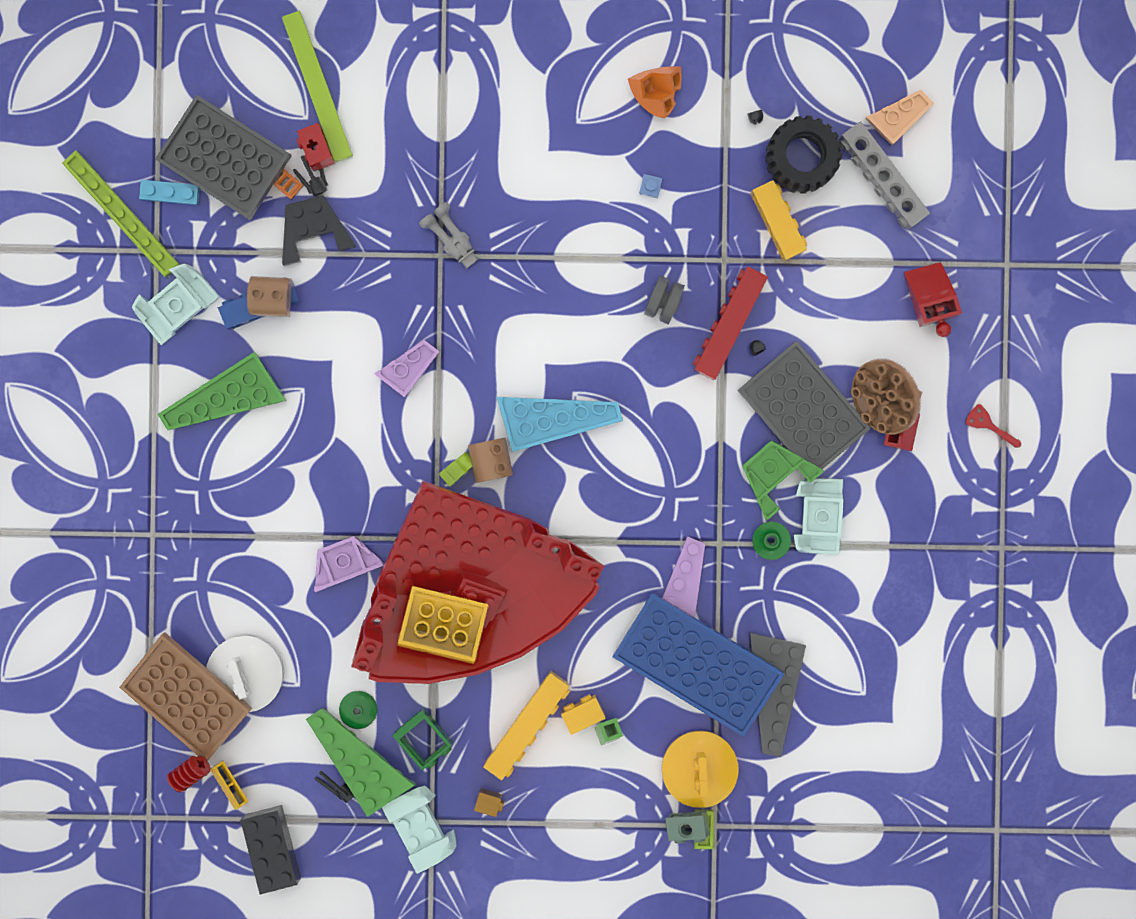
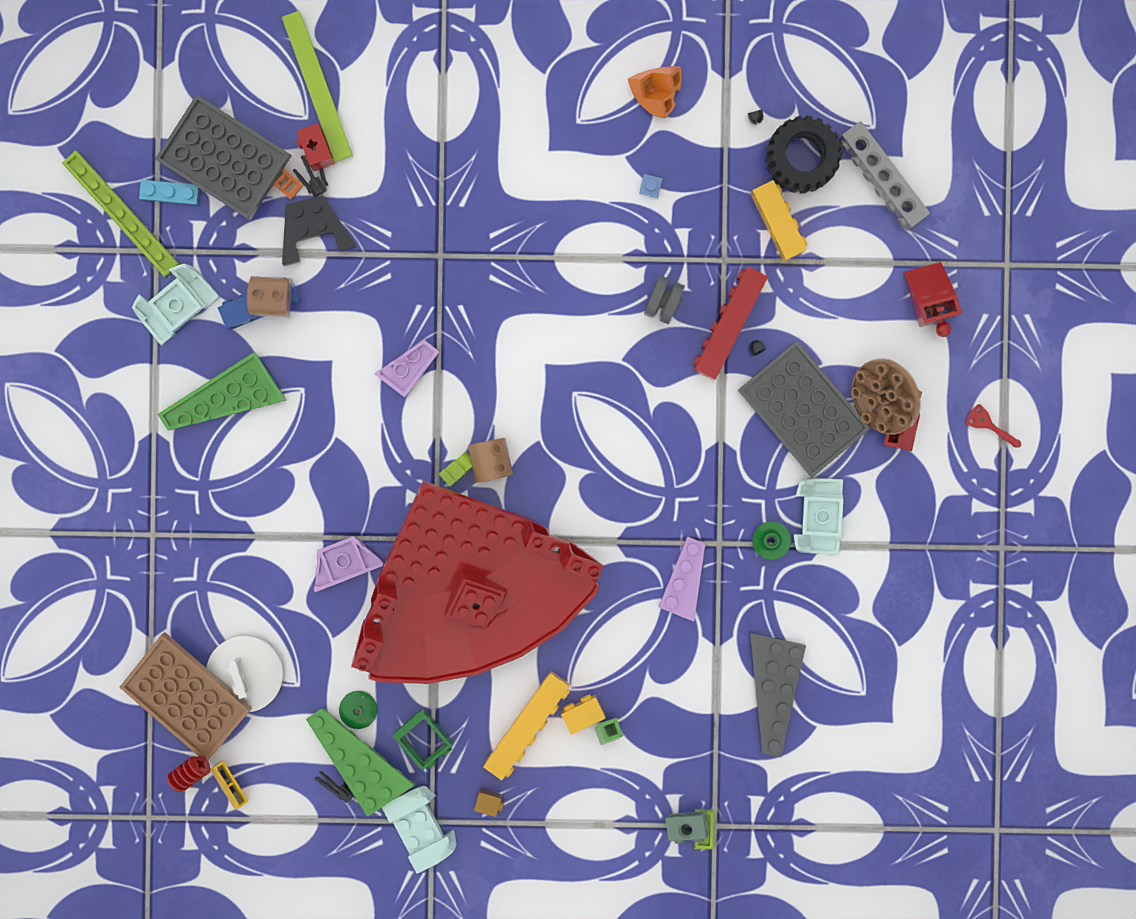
black brick [240,805,301,895] -> none
yellow slope [398,586,488,664] -> none
light grey piece [419,202,478,269] -> none
medium azure wing [497,397,623,452] -> none
blue plate [612,592,785,737] -> none
yellow bracket [662,730,739,808] -> none
bright green wing [742,440,824,520] -> none
light nougat wing [865,90,934,145] -> none

